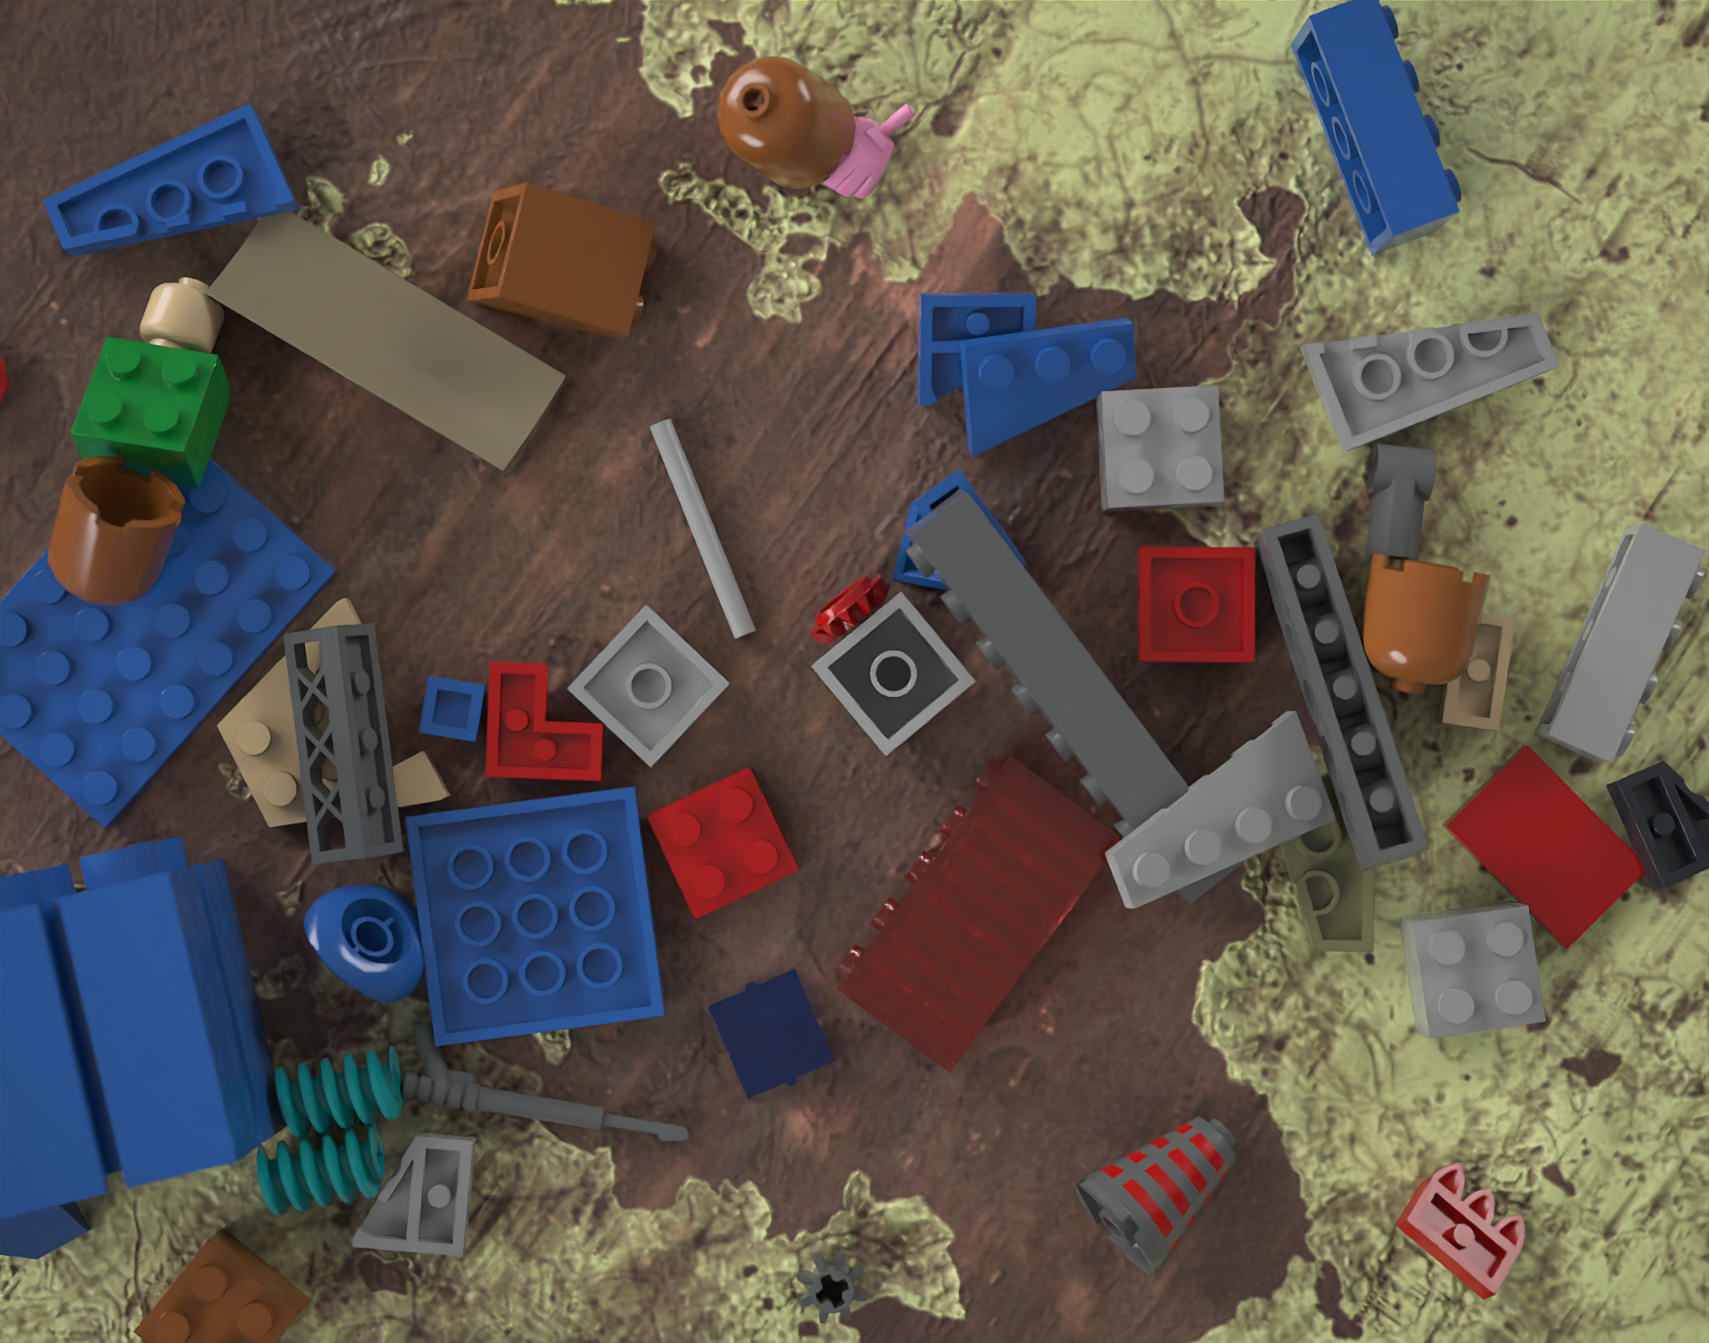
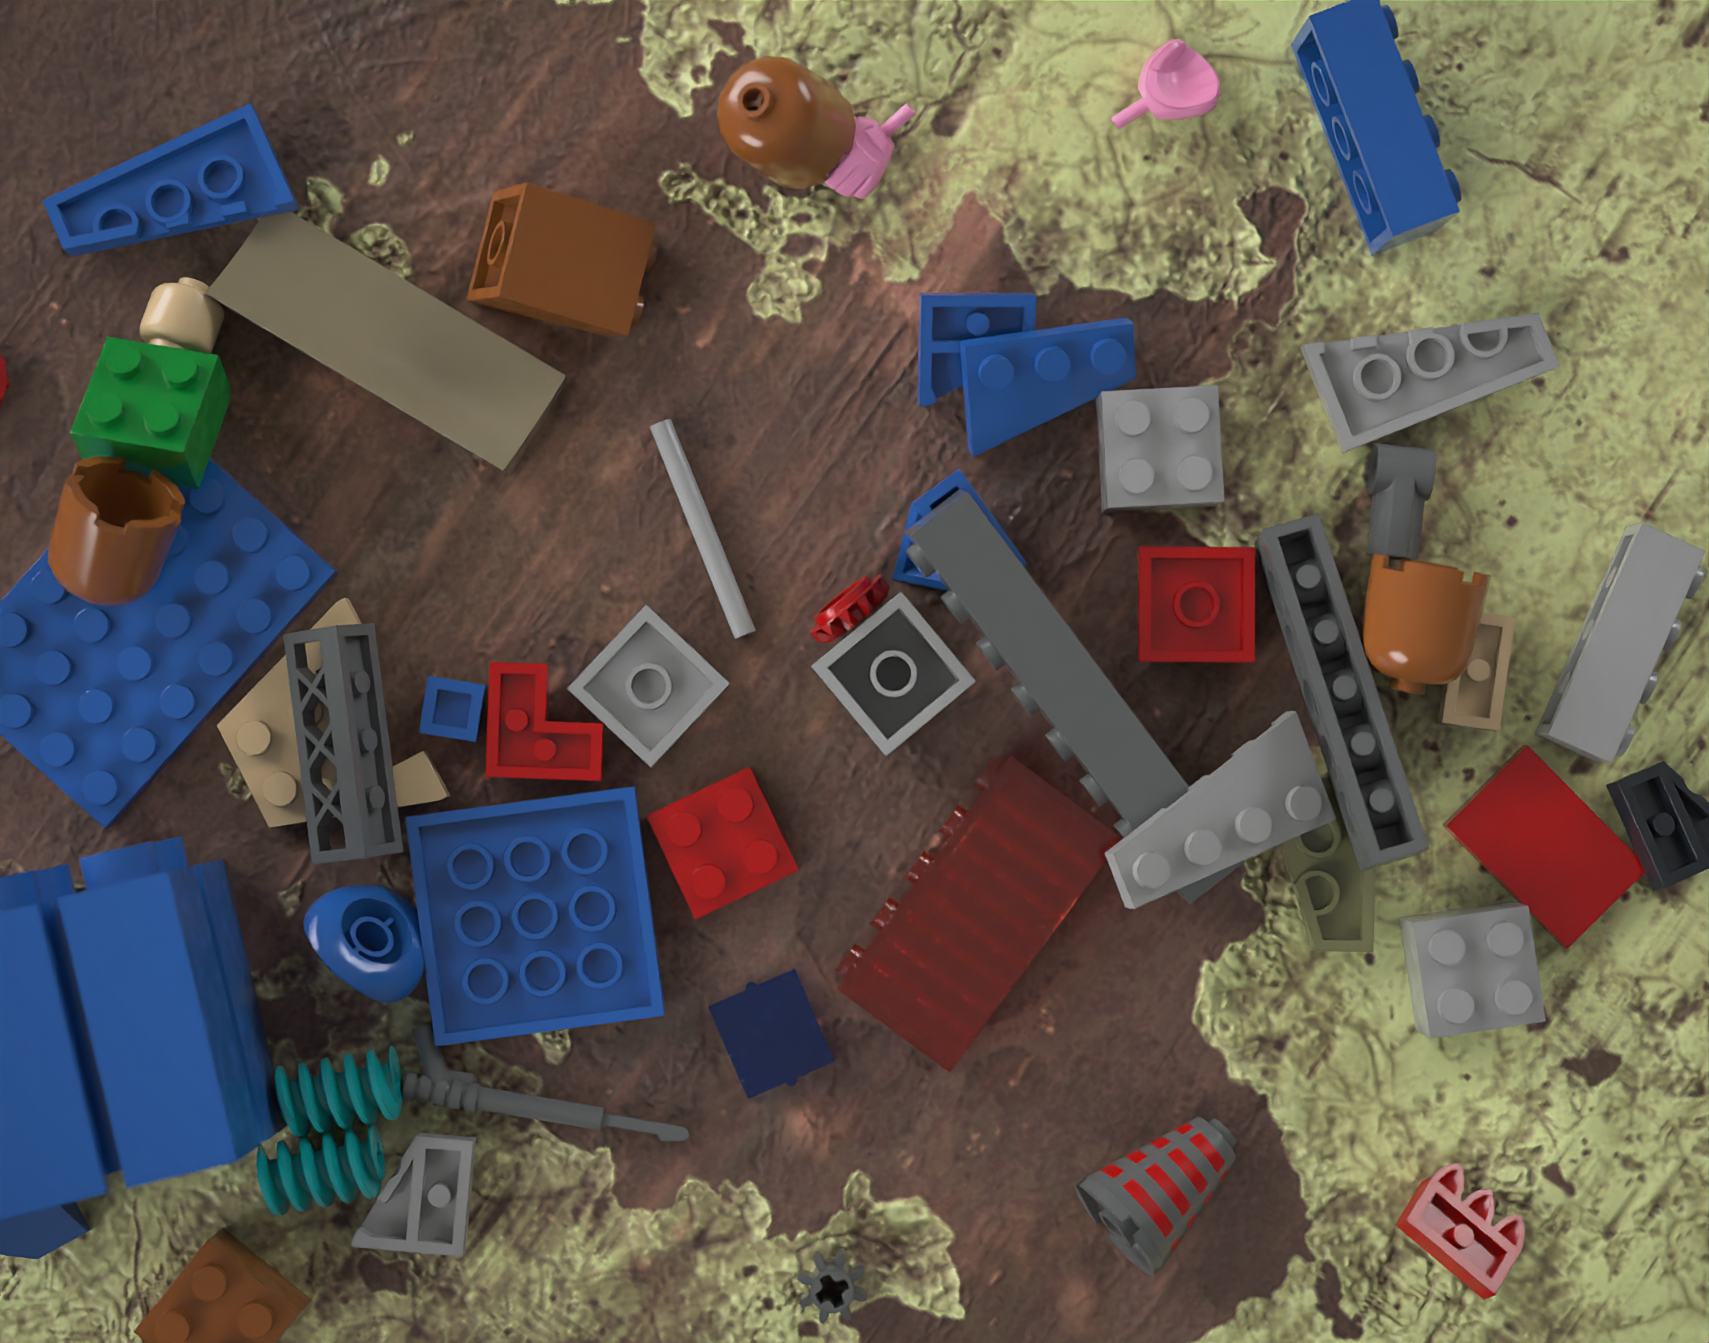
none -> bright pink piece [1111,39,1221,130]

